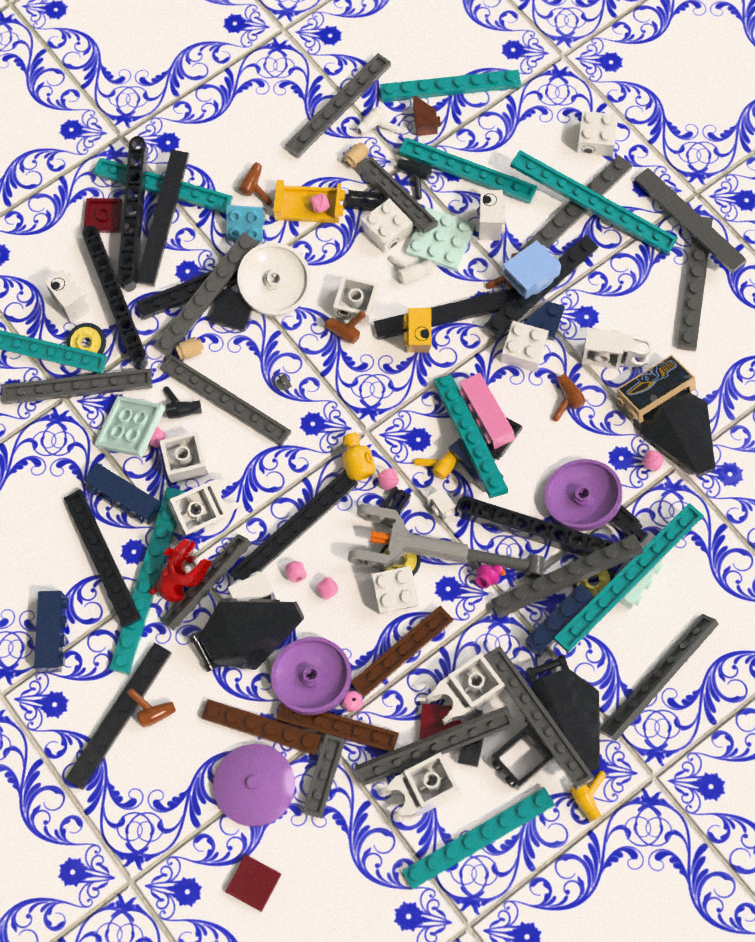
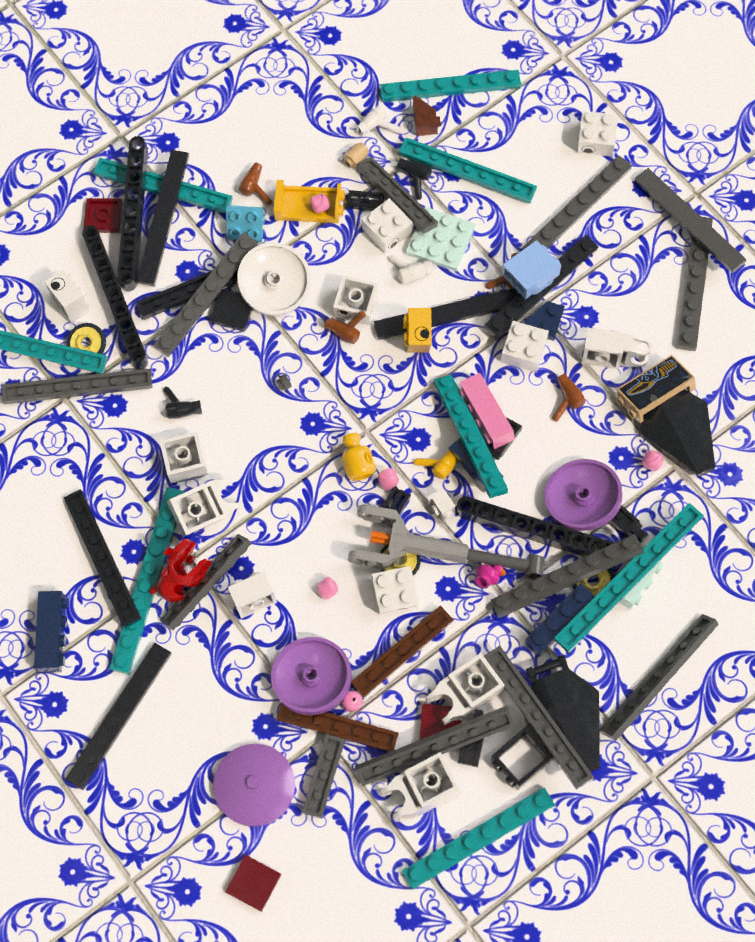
dark blue brick [84,463,161,525] -> none
light aqua plate [94,396,165,457] -> none
dark orange piece [127,689,176,728] -> none
bright pink piece [149,426,166,448] -> none
dark grey tile [160,354,292,447] -> none
tan brick [175,337,204,360] -> none
black windscreen [188,598,304,672] -> none
reddish brown plate [201,699,322,756] -> none
black plate [231,470,358,581] -> none
dark grey plate [285,53,391,158] -> none
bright pink piece [285,561,307,583] -> none
white brick [479,190,506,241] -> none
teal plate [510,149,678,255] -> none
yellow piece [570,771,606,823] -> none

